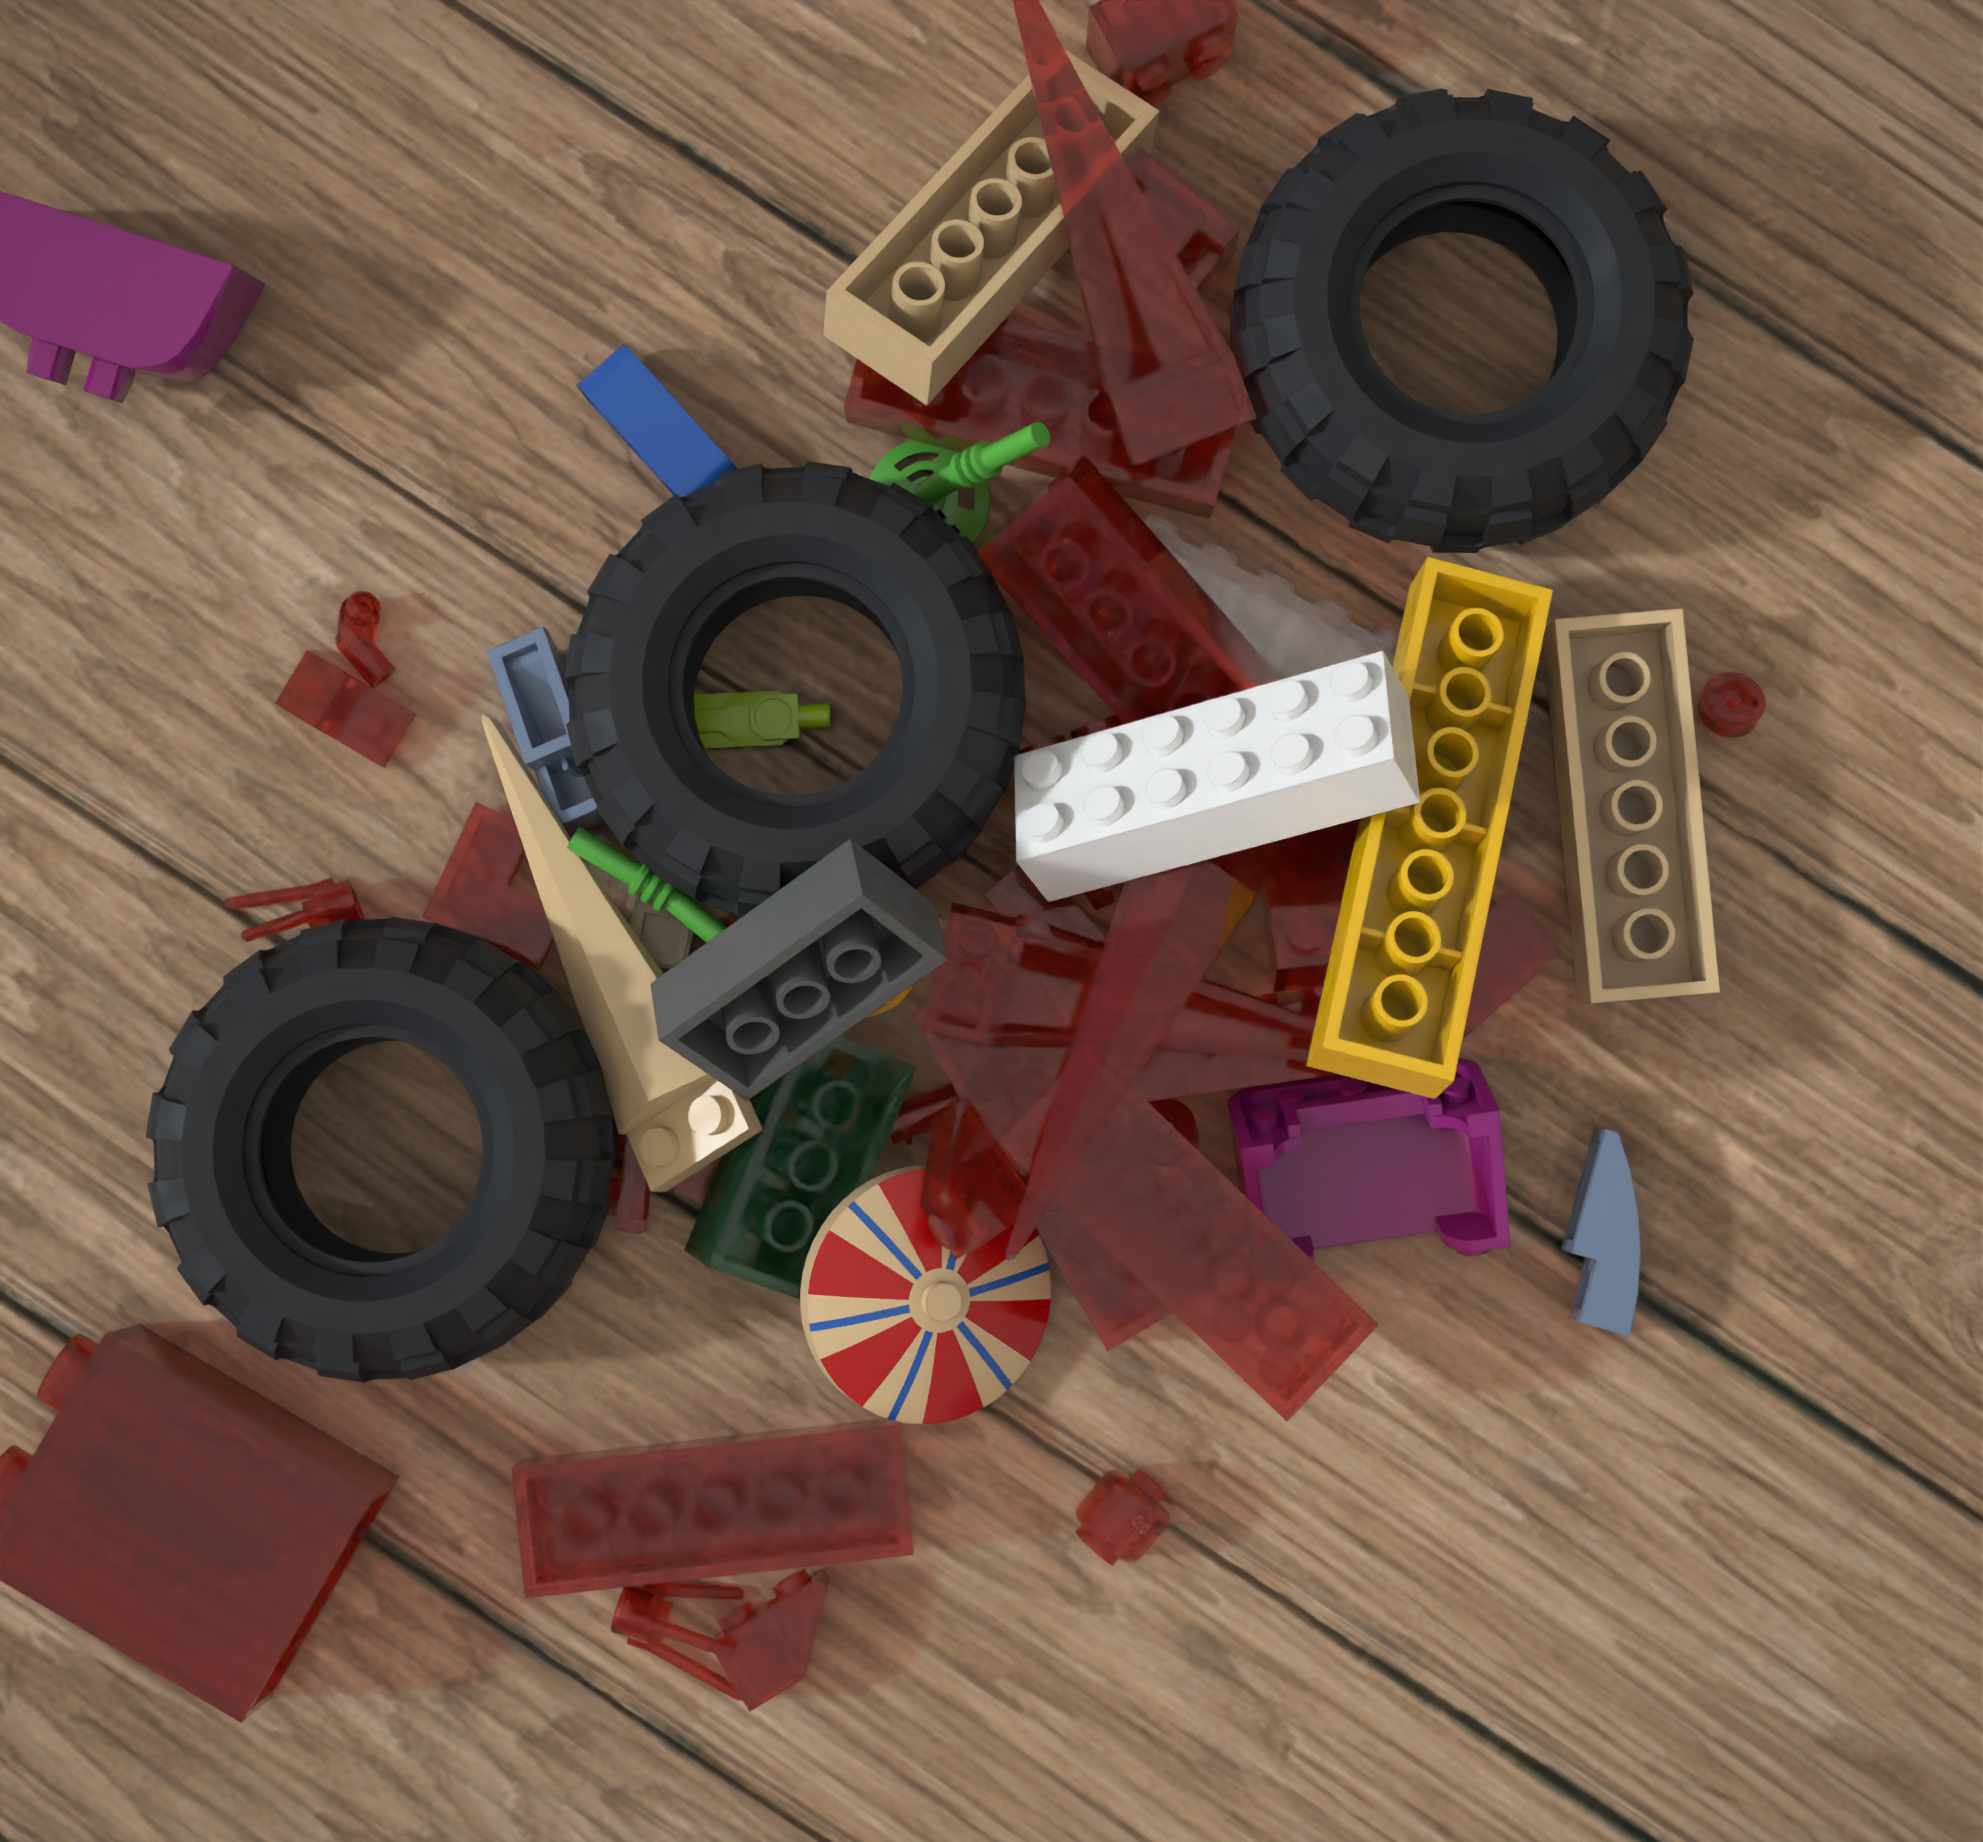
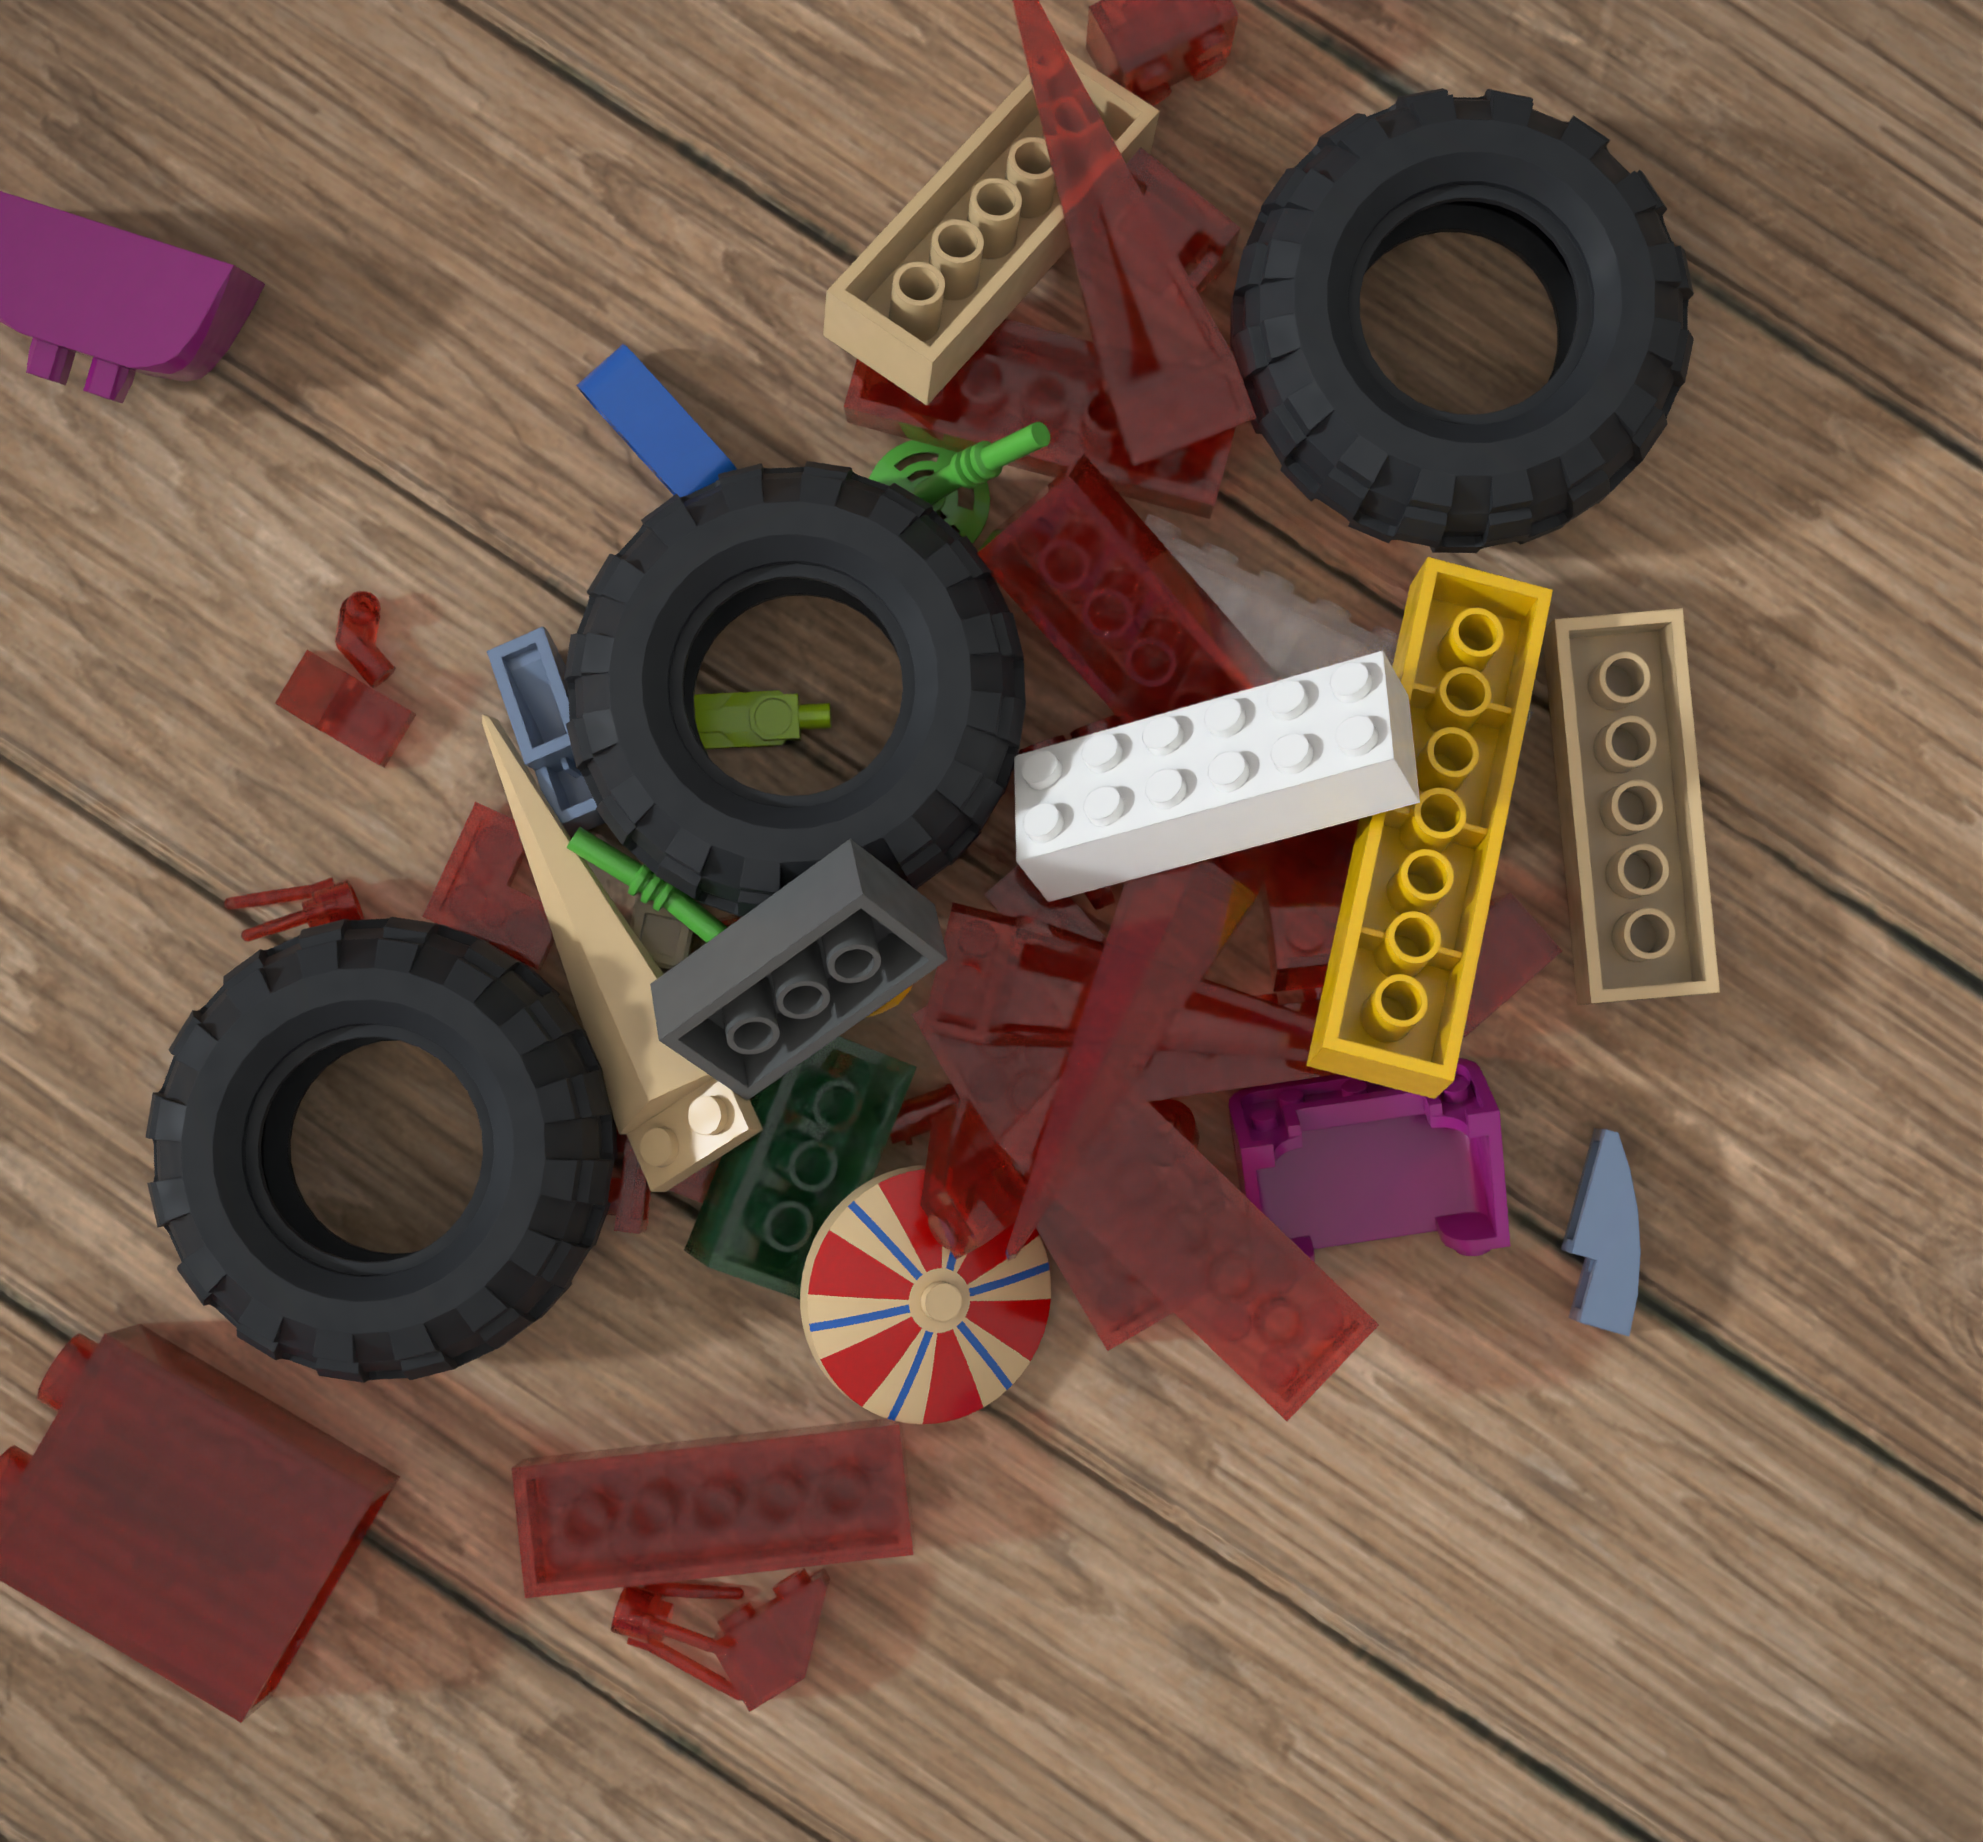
clear red head [1075,1468,1170,1566] -> none
clear red tile [1697,672,1766,738] -> none

